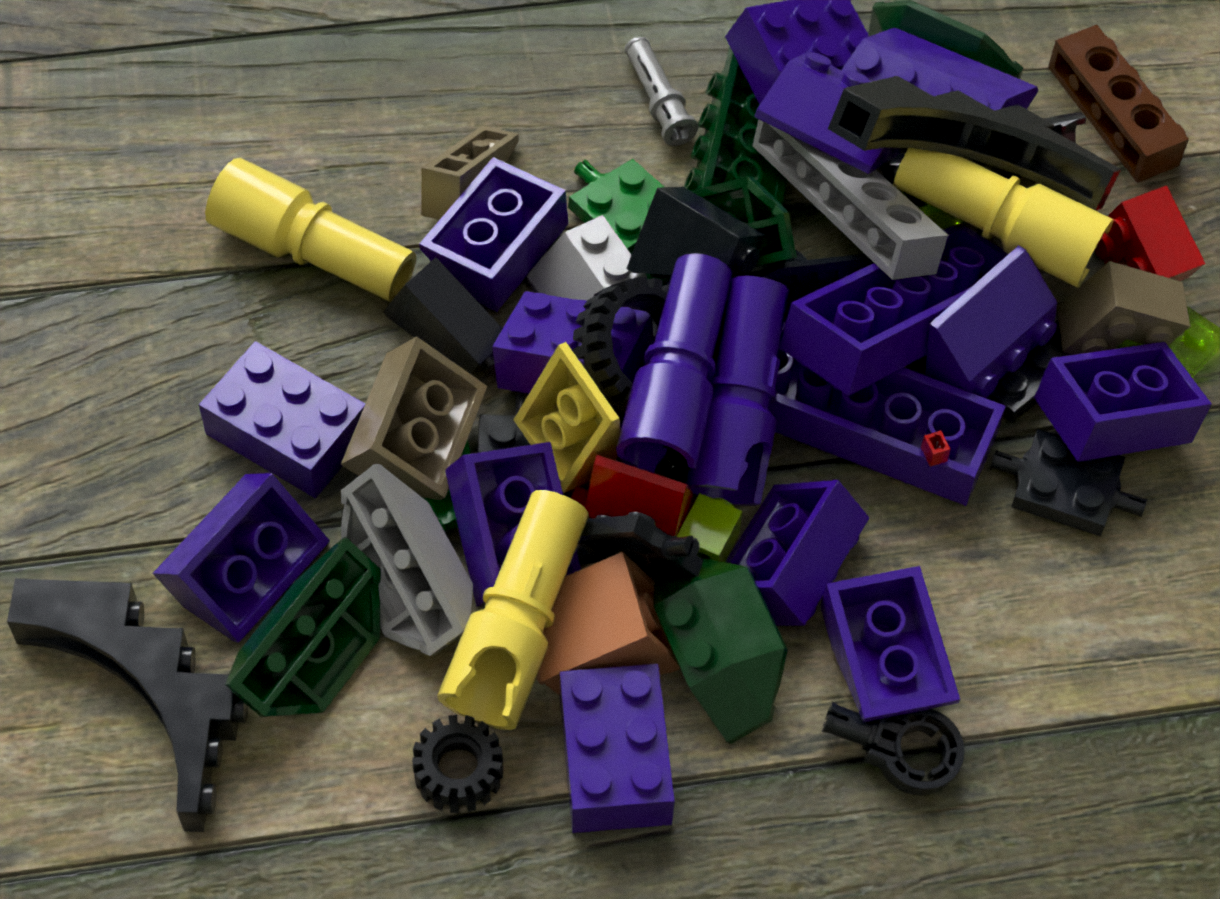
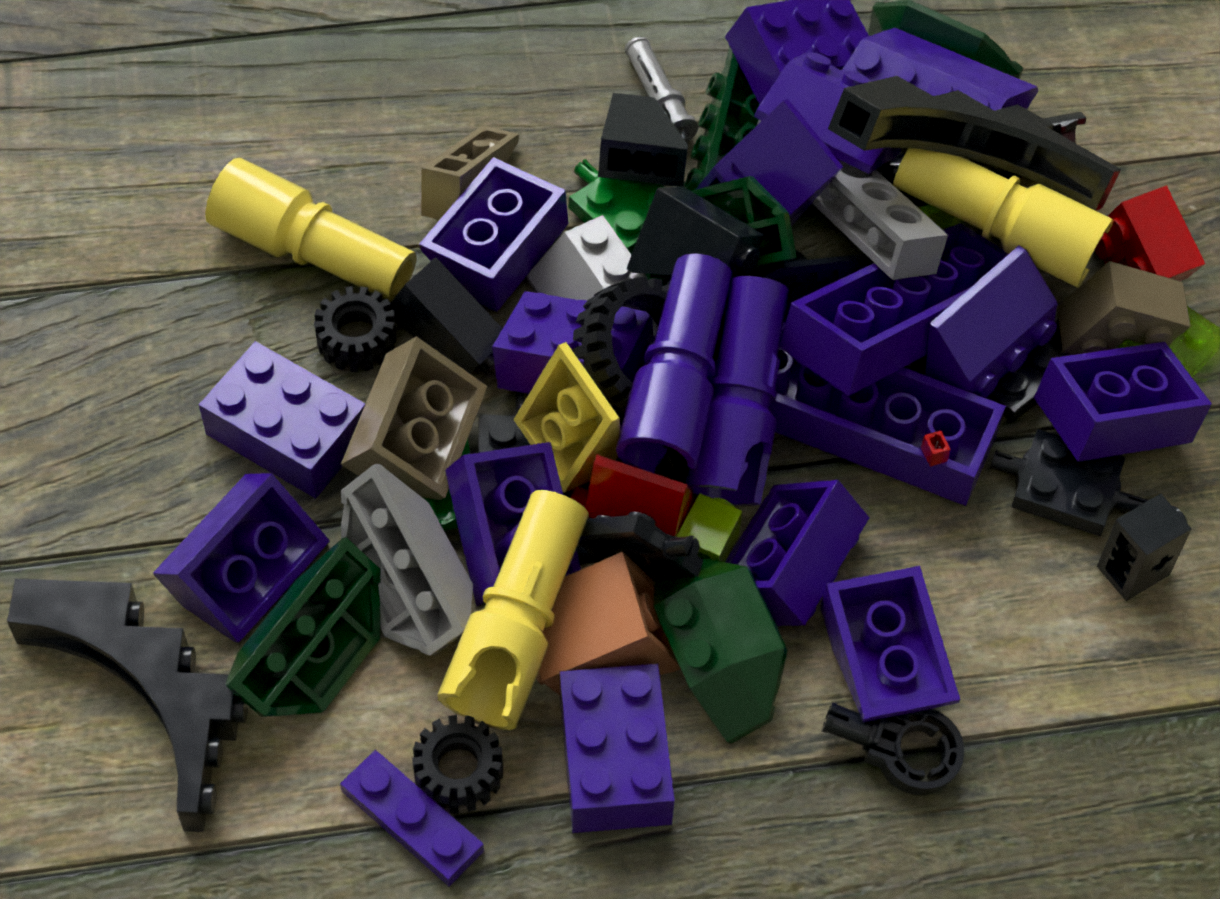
reddish brown brick [1048,25,1189,183] -> none
none -> black tyre [314,286,397,372]
none -> dark purple plate [340,749,484,886]
none -> black slope [598,93,688,187]
none -> dark purple slope [696,98,844,226]
none -> black brick [1097,494,1192,601]

